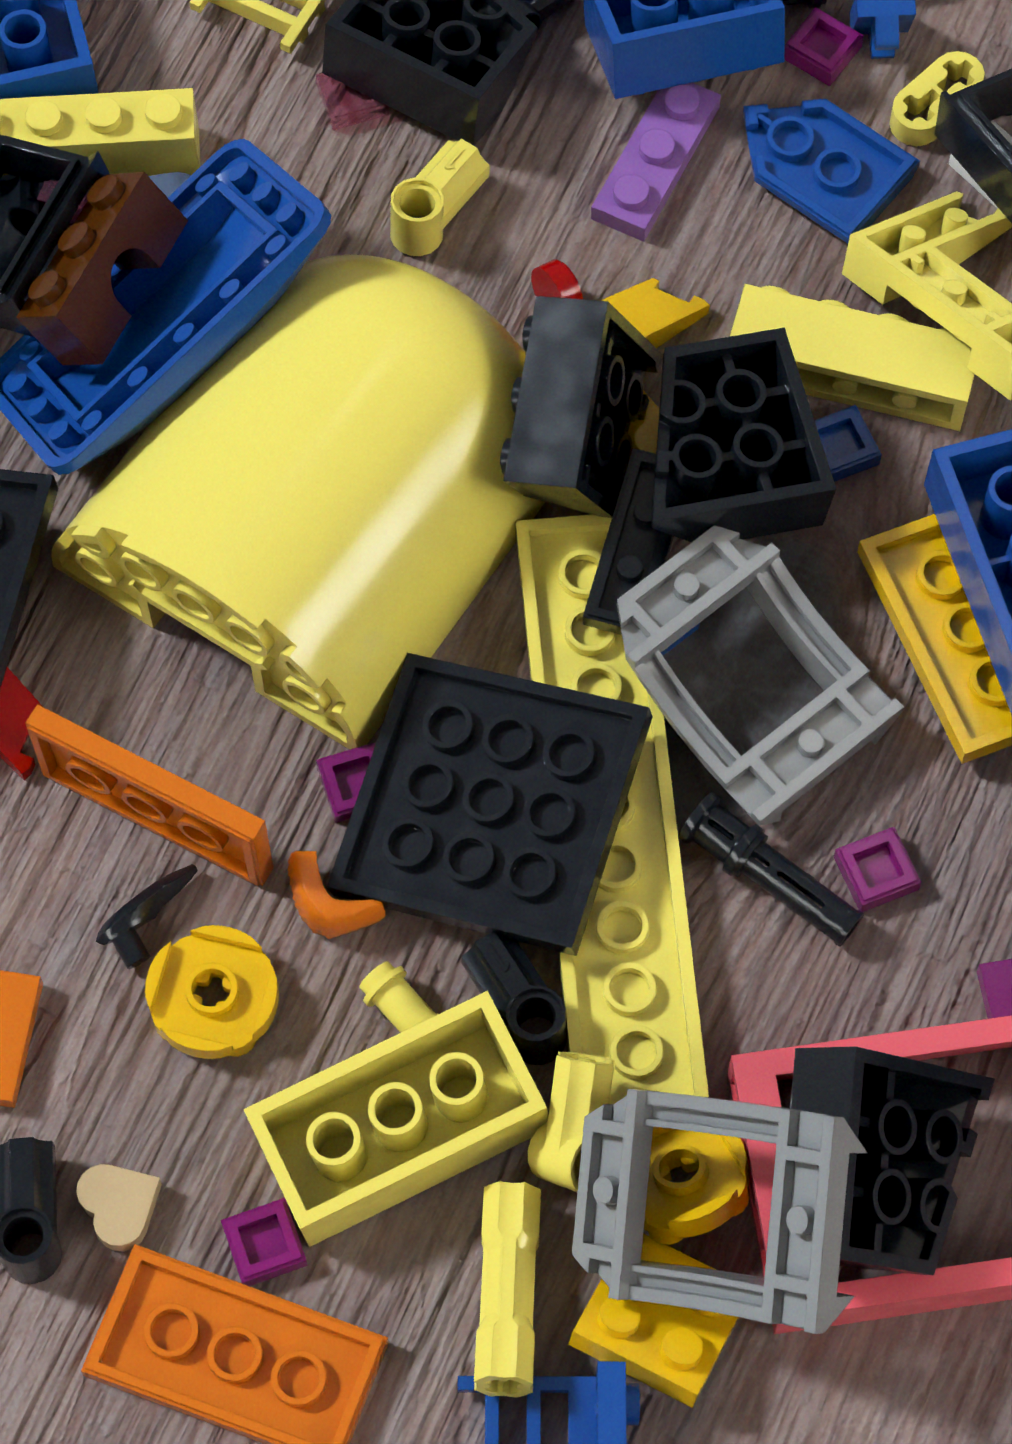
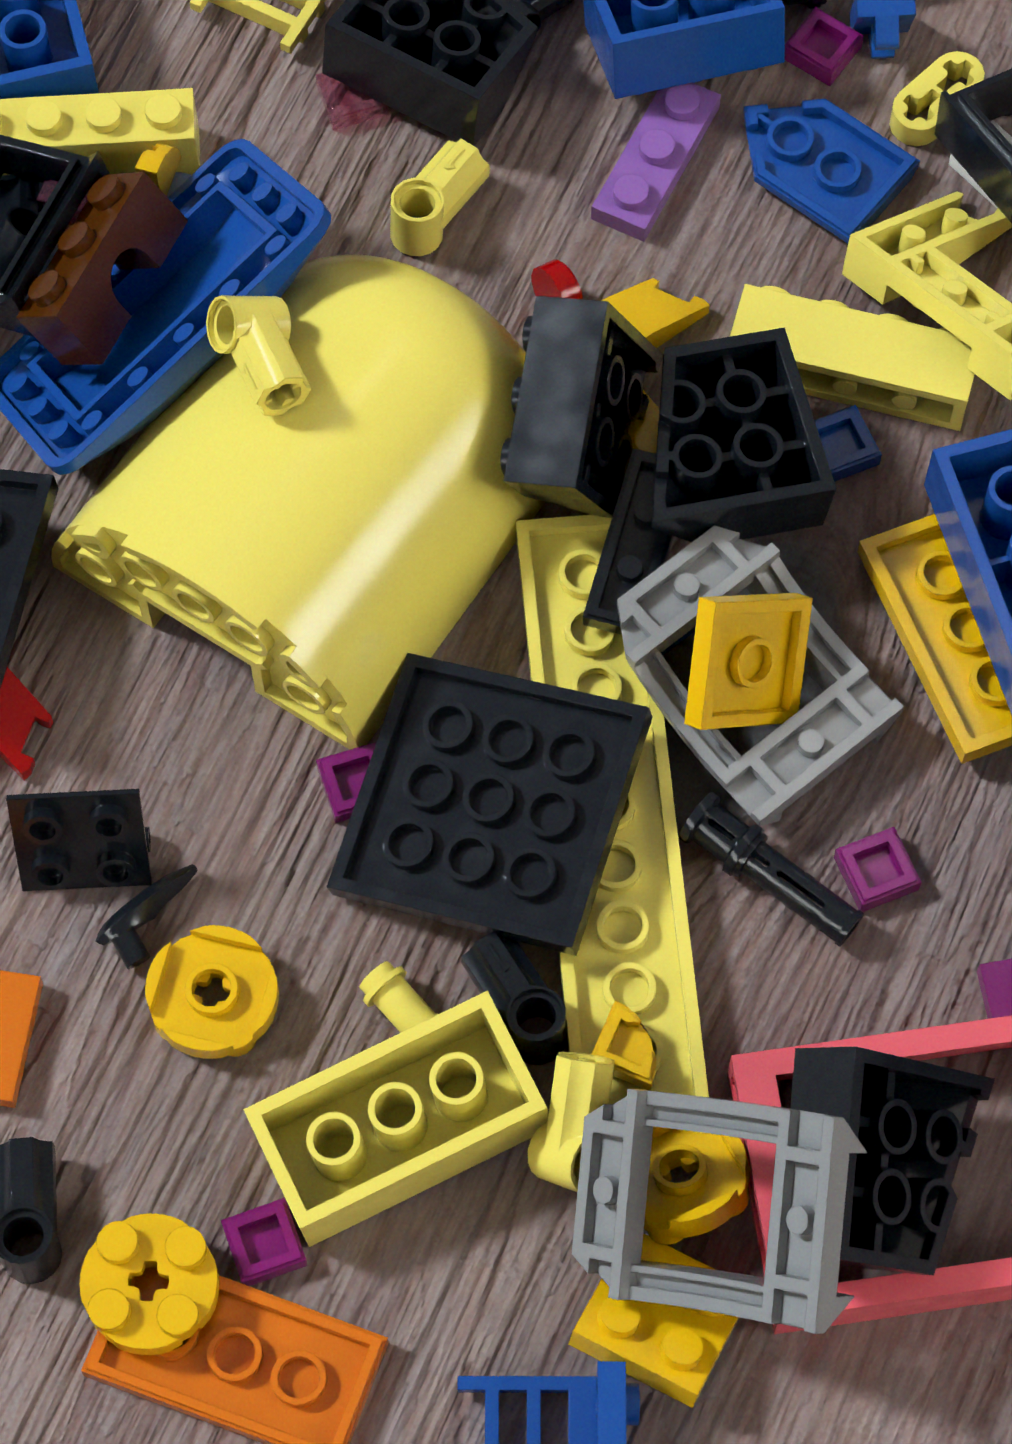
orange tile [25,704,274,886] -> none
tan tile [76,1164,162,1252] -> none
orange hair [287,851,386,939] -> none
light yellow axle [474,1181,541,1398] -> none
none -> black hinge [6,789,152,891]
none -> yellow plate [79,1213,220,1355]
none -> yellow tile [135,143,182,196]
none -> light yellow piece [206,295,311,416]
none -> yellow tile [591,1000,656,1091]
none -> yellow plate [684,593,813,730]

